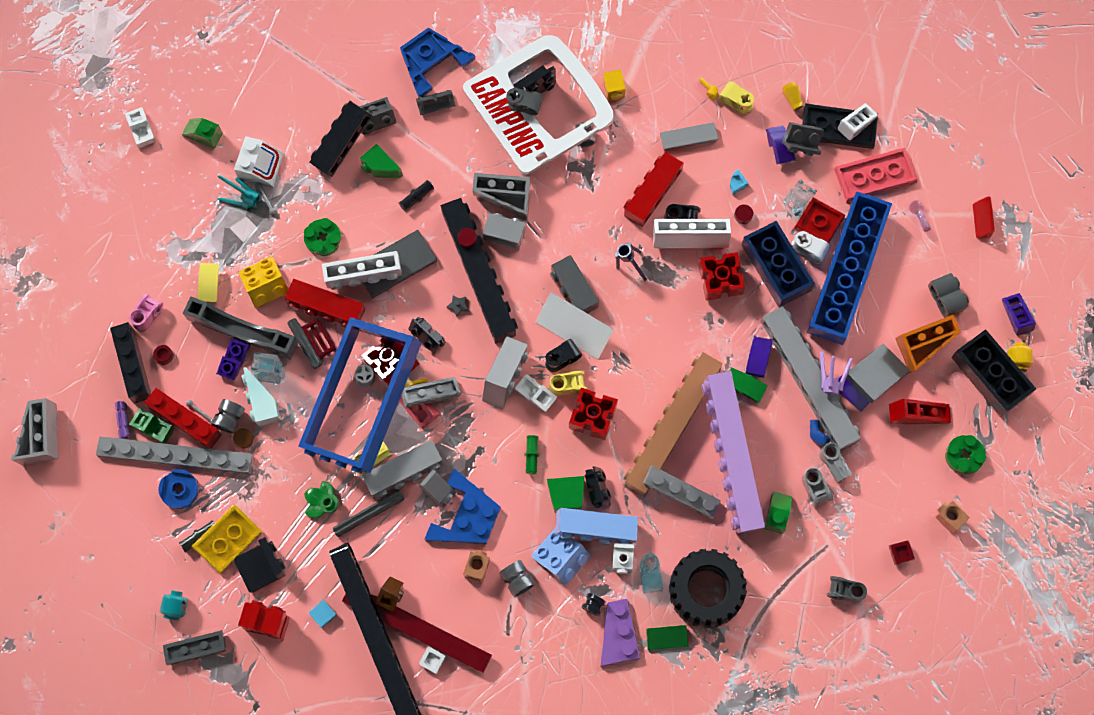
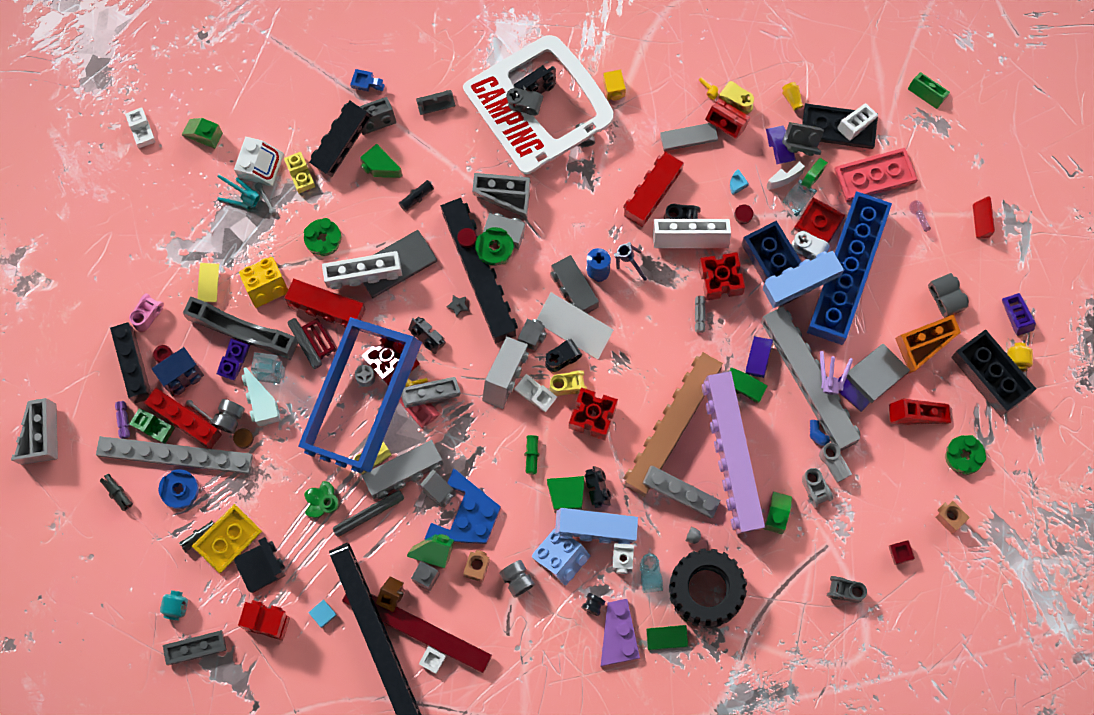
blue wing [400,27,476,99] -> none
none -> pearl dark grey pin [100,474,133,511]
none -> dark blue brick [151,347,204,397]
none -> light yellow slope [284,151,316,194]
none -> blue plate [350,69,385,92]
none -> green slope [407,534,454,568]
none -> flat silver brick [411,561,440,591]
none -> green plate [476,227,514,266]
none -> flat silver brick [518,318,547,351]
none -> blue piece [586,248,611,282]
none -> light grey hinge [685,527,701,544]
none -> light grey axle [695,296,706,333]
none -> red brick [705,98,751,139]
none -> light blue brick [763,250,844,308]
none -> white slope [766,162,805,190]
none -> green beam [801,158,828,189]
none -> green slope [908,72,950,109]

